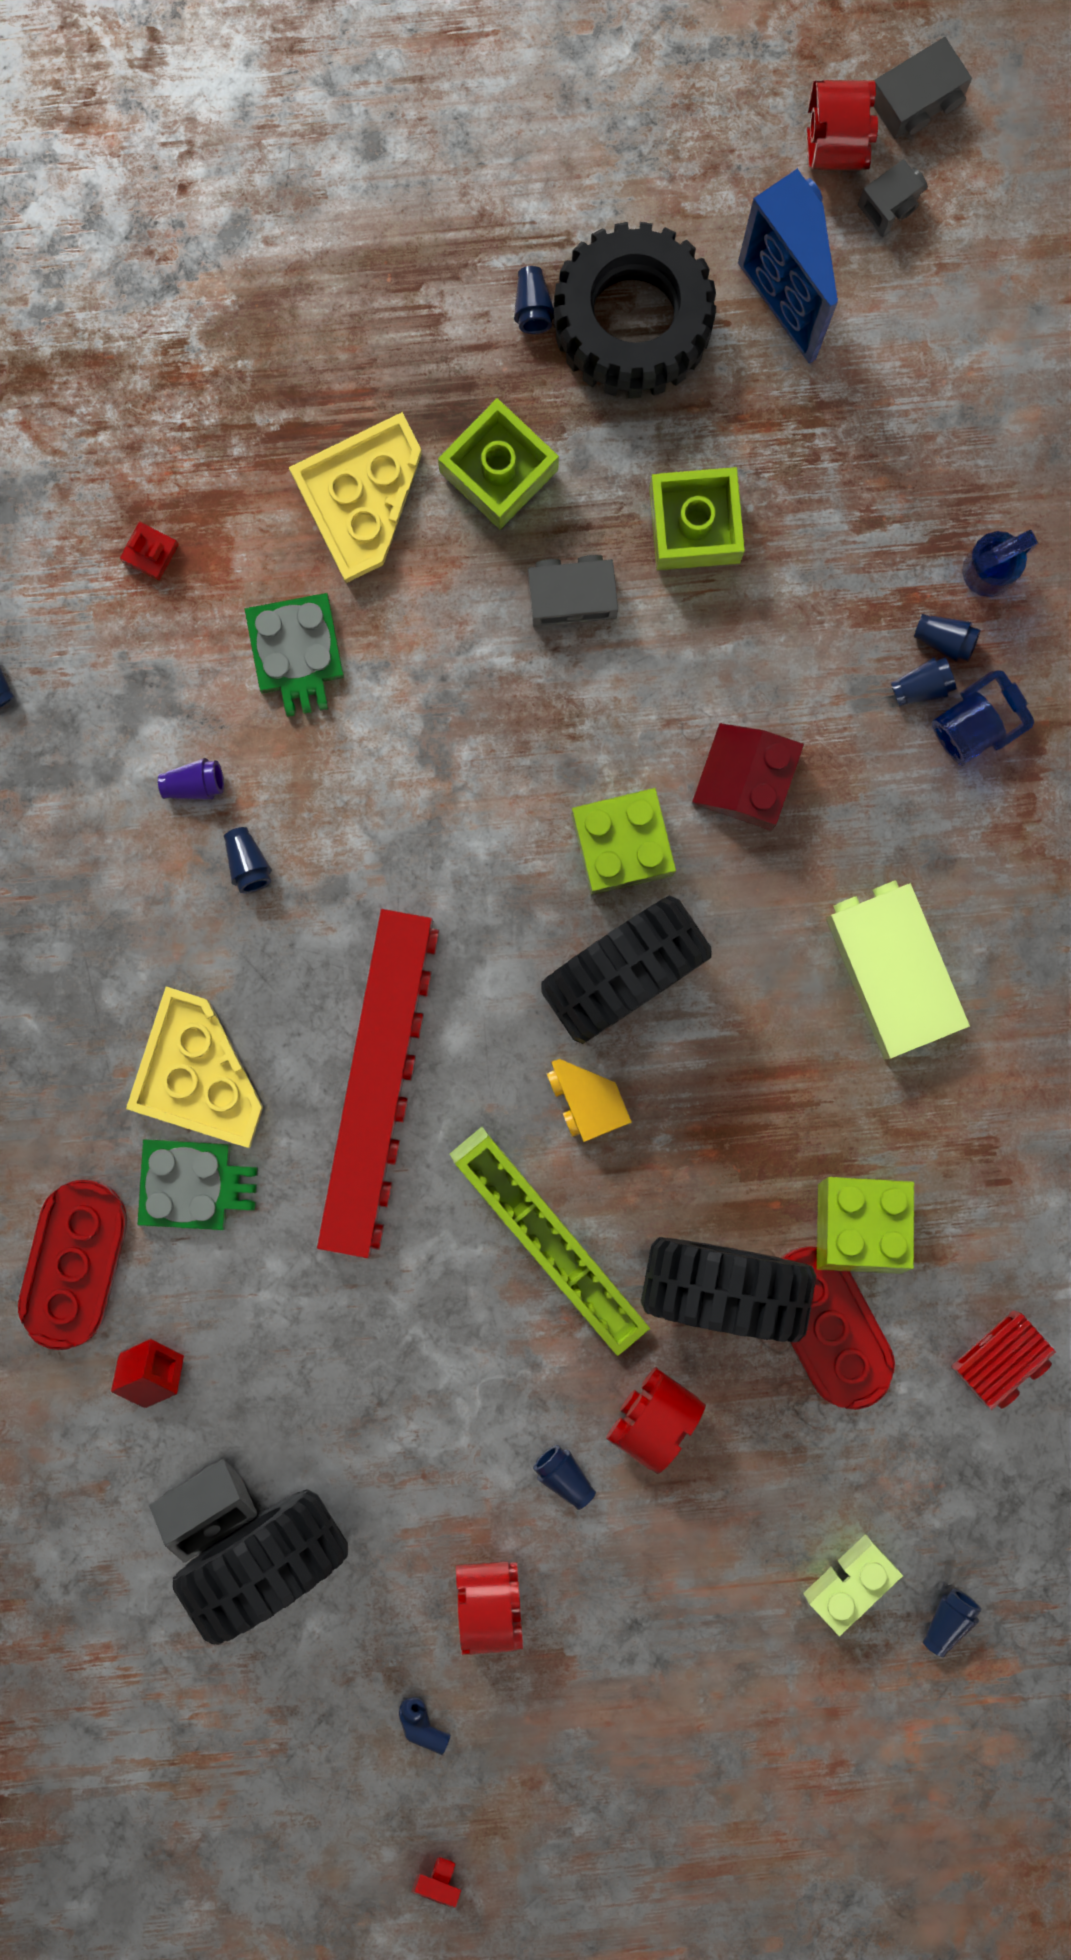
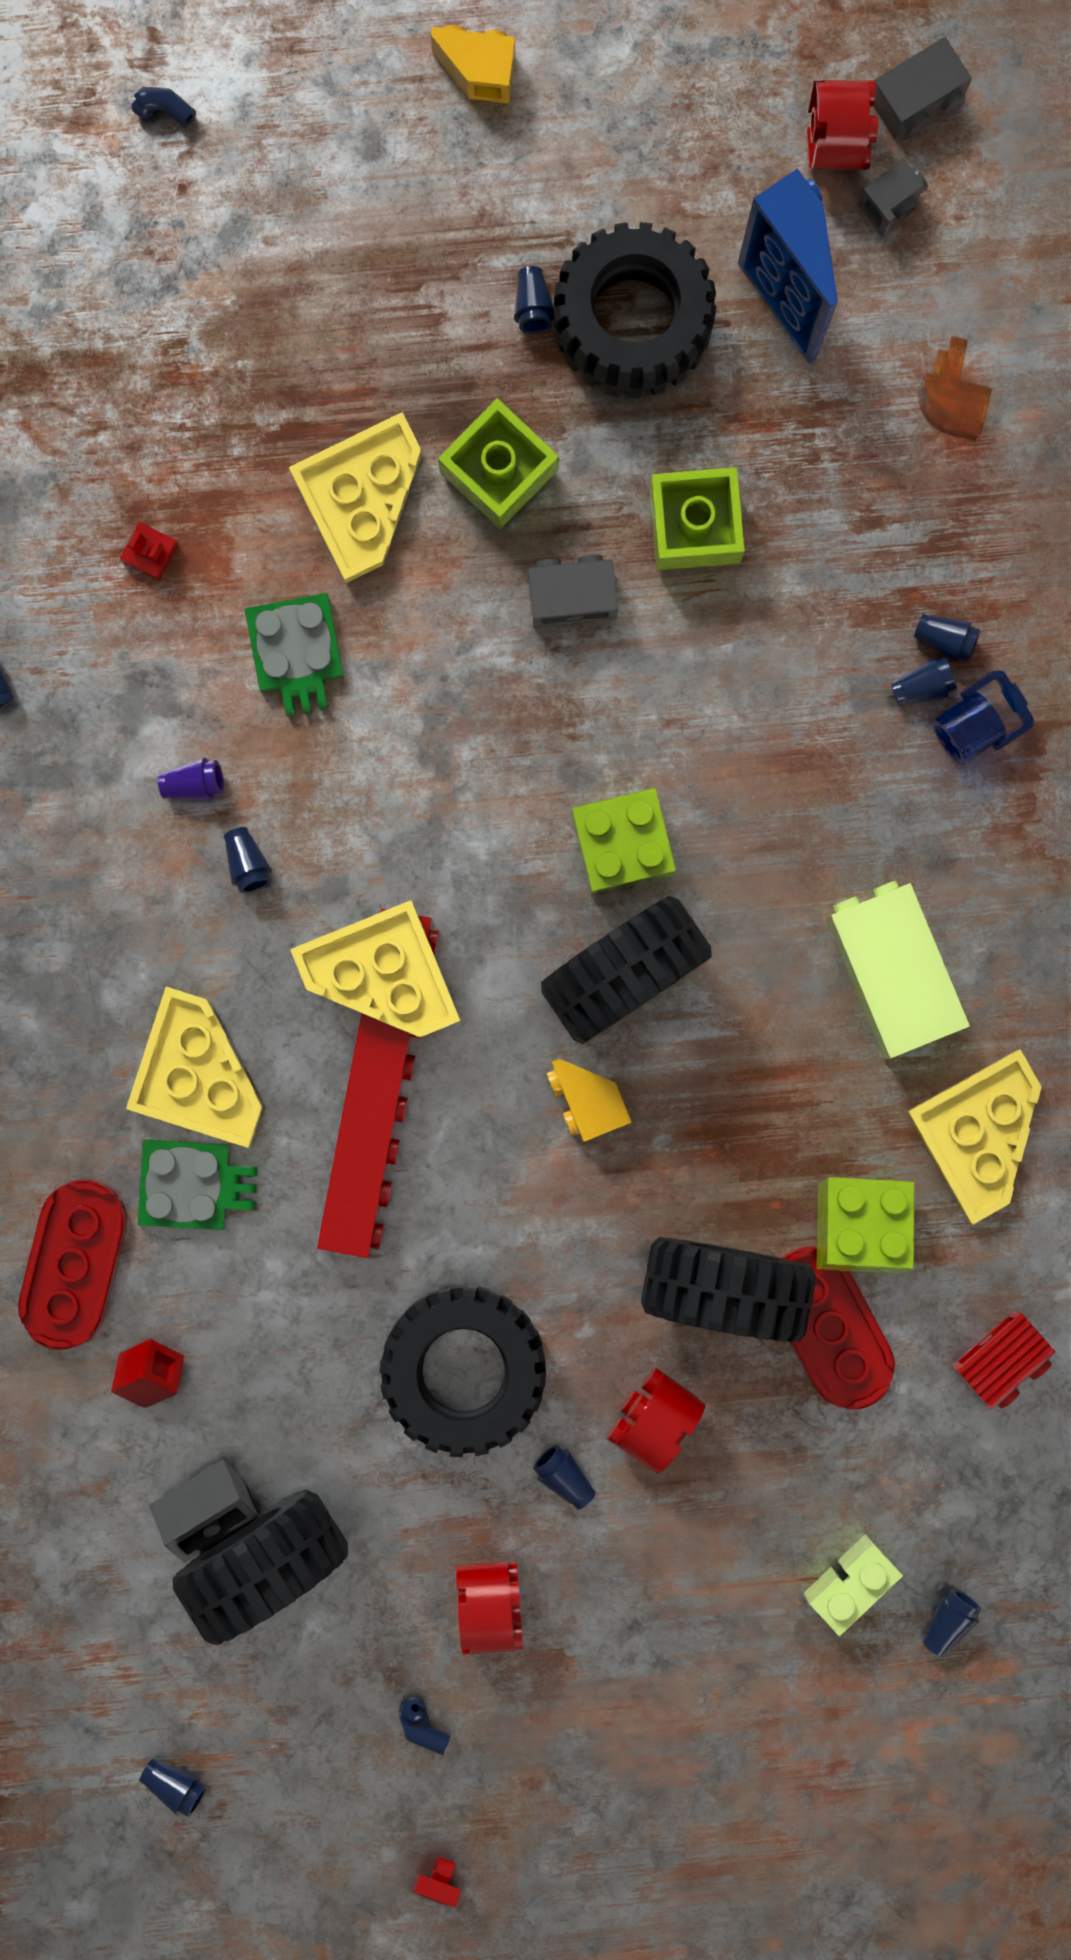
lime slope [449,1127,650,1356] -> none
dark red slope [692,723,804,831] -> none
clear blue piece [962,530,1039,597] -> none
none -> dark blue arm [131,86,196,127]
none -> dark blue cone [139,1758,207,1818]
none -> light yellow plate [290,900,461,1038]
none -> black tyre [379,1285,546,1458]
none -> yellow slope [431,25,516,104]
none -> light yellow plate [906,1049,1042,1225]
none -> clear orange brick [918,336,992,441]

